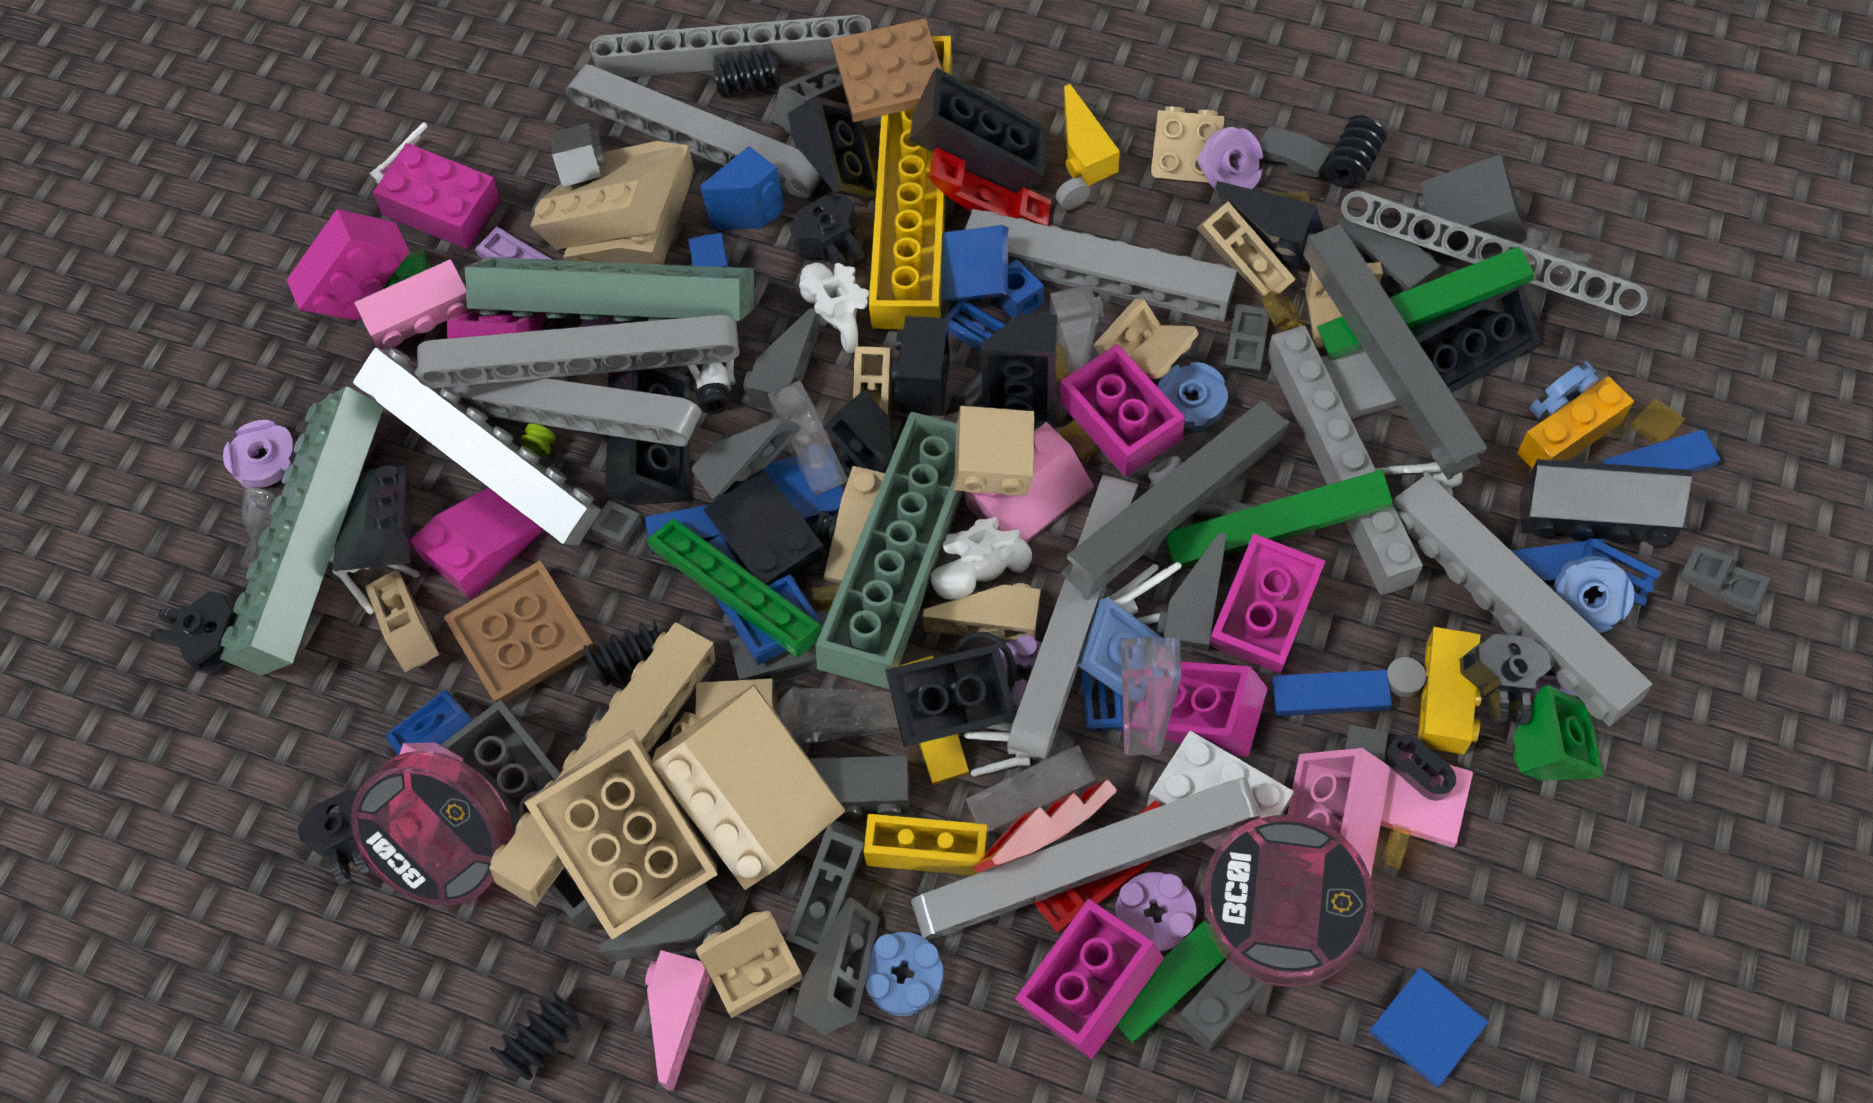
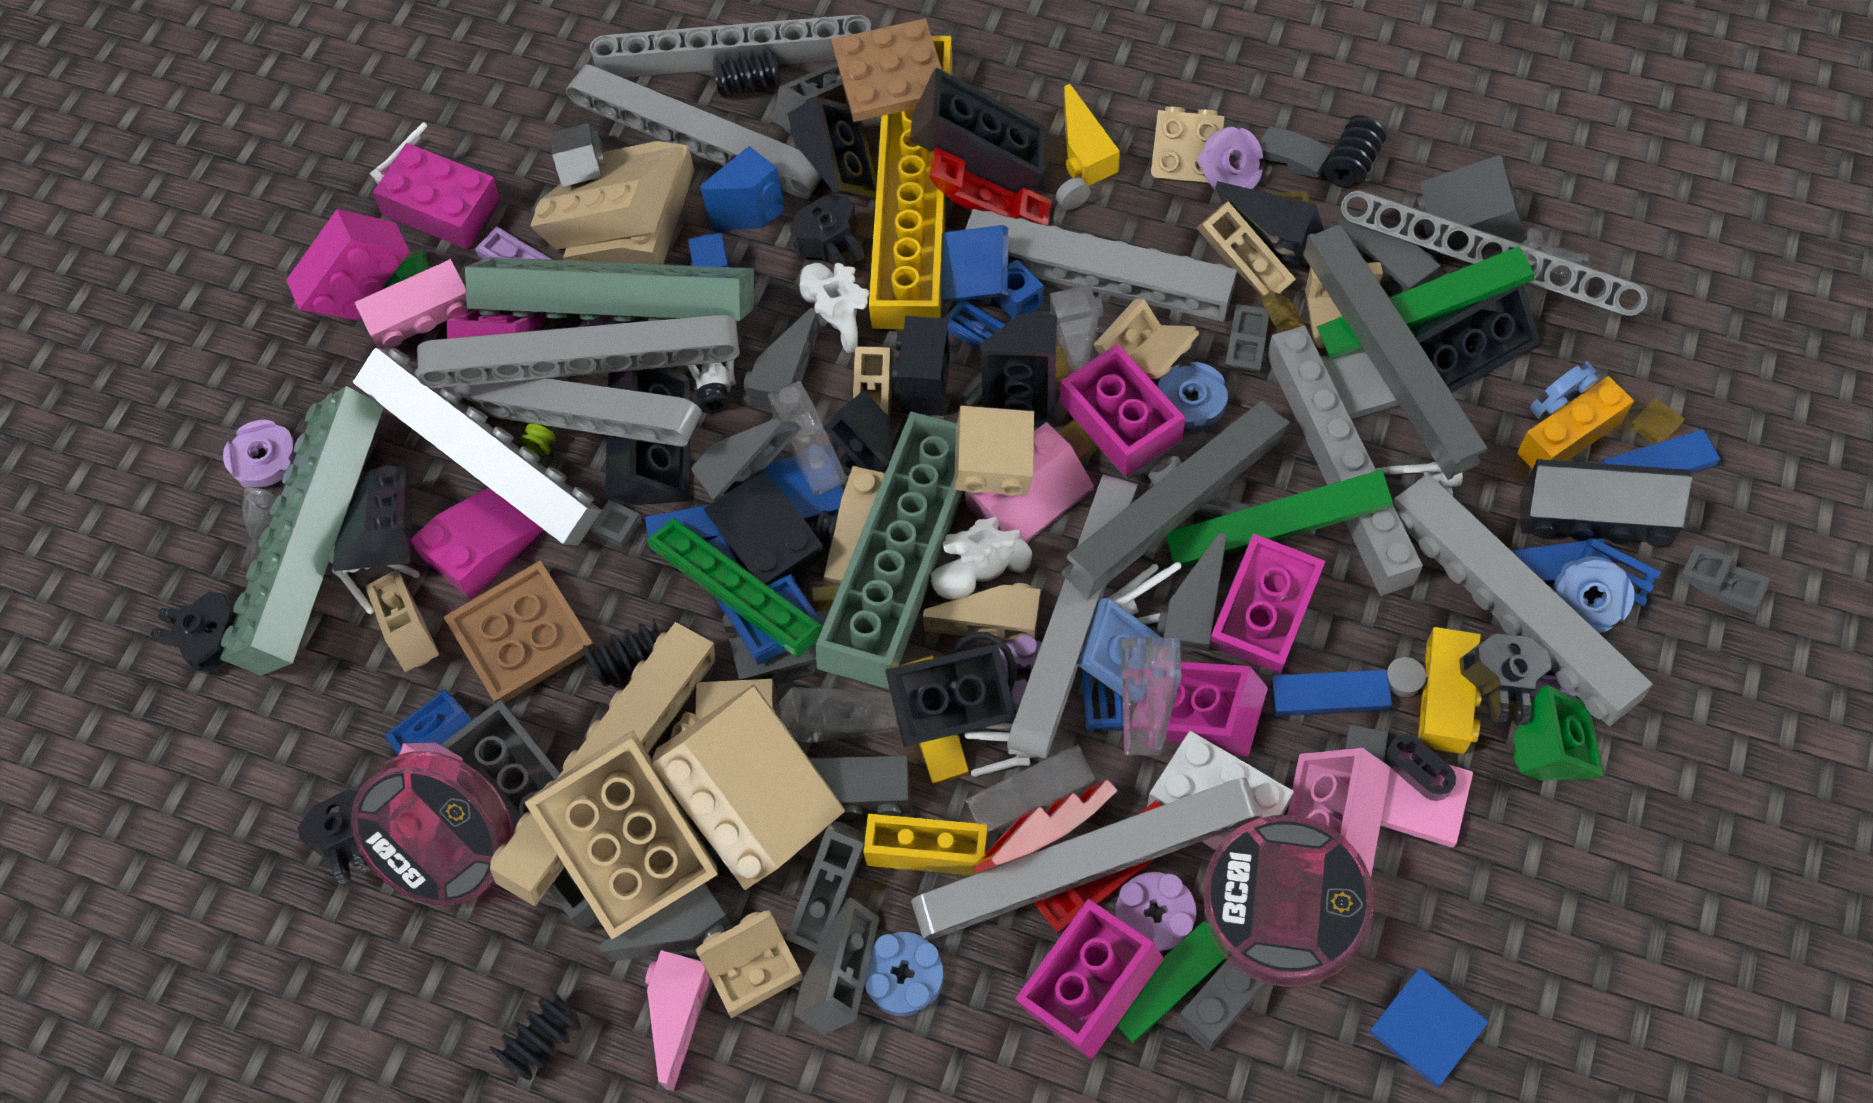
clear yellow tile [1382,823,1411,869] -> none

